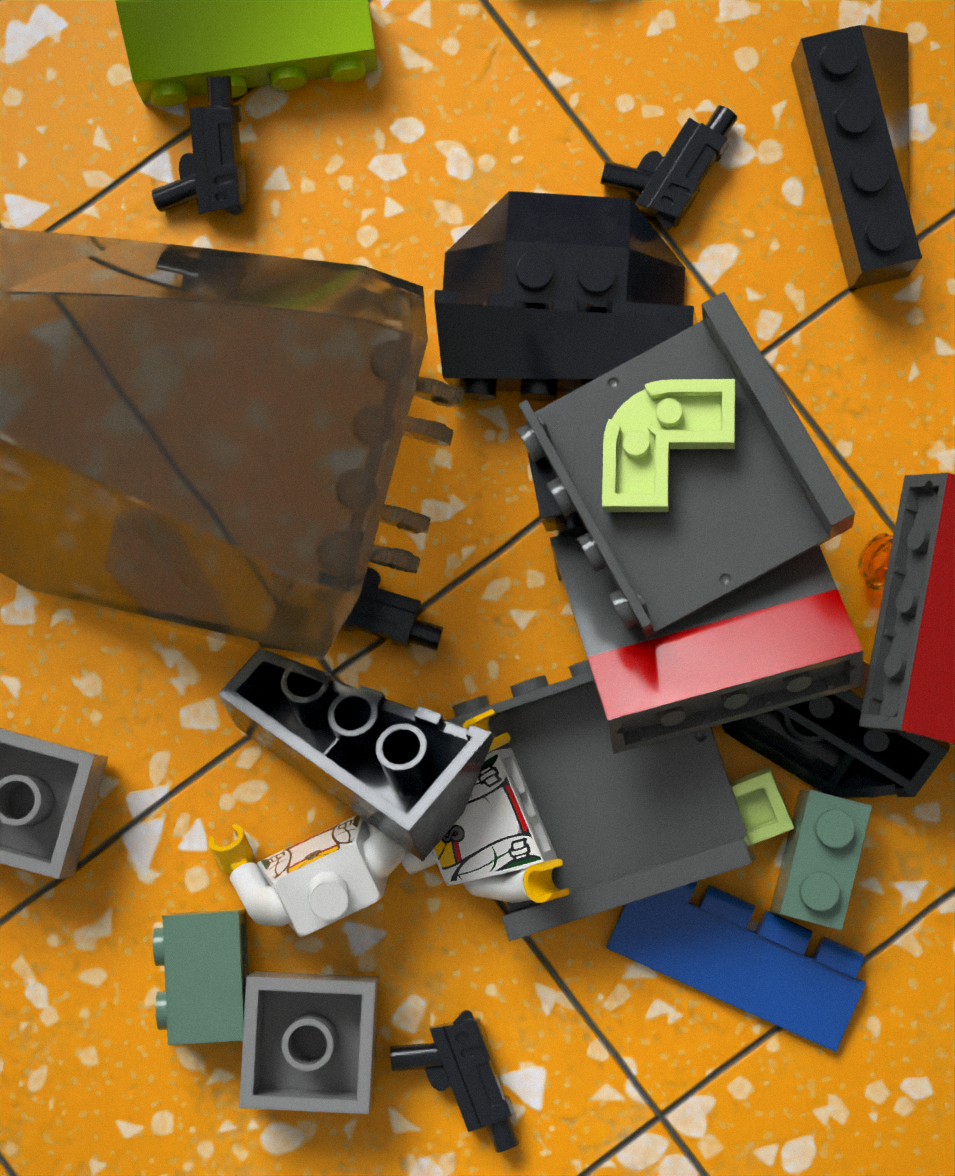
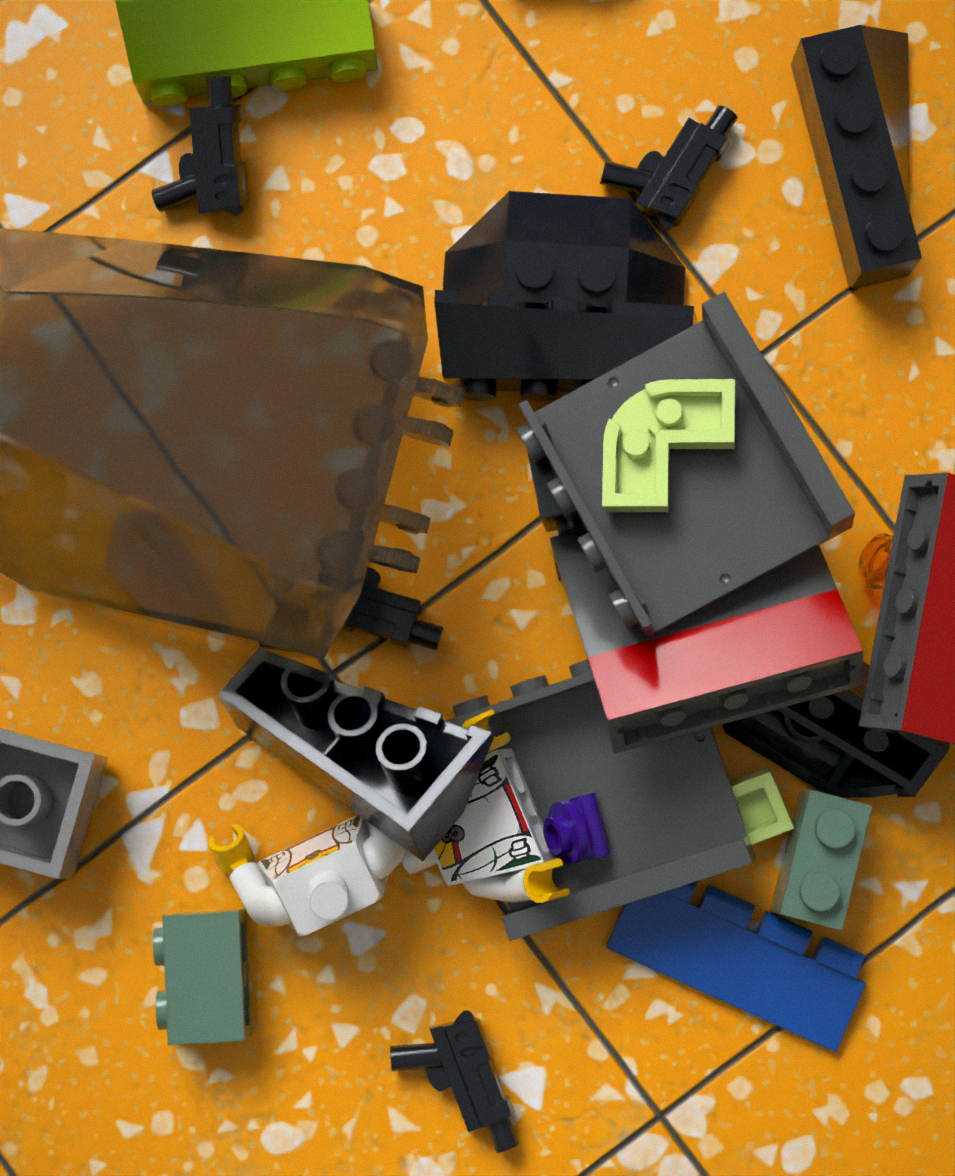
light grey brick [239,971,379,1114] -> none
none -> dark purple plate [543,792,611,864]

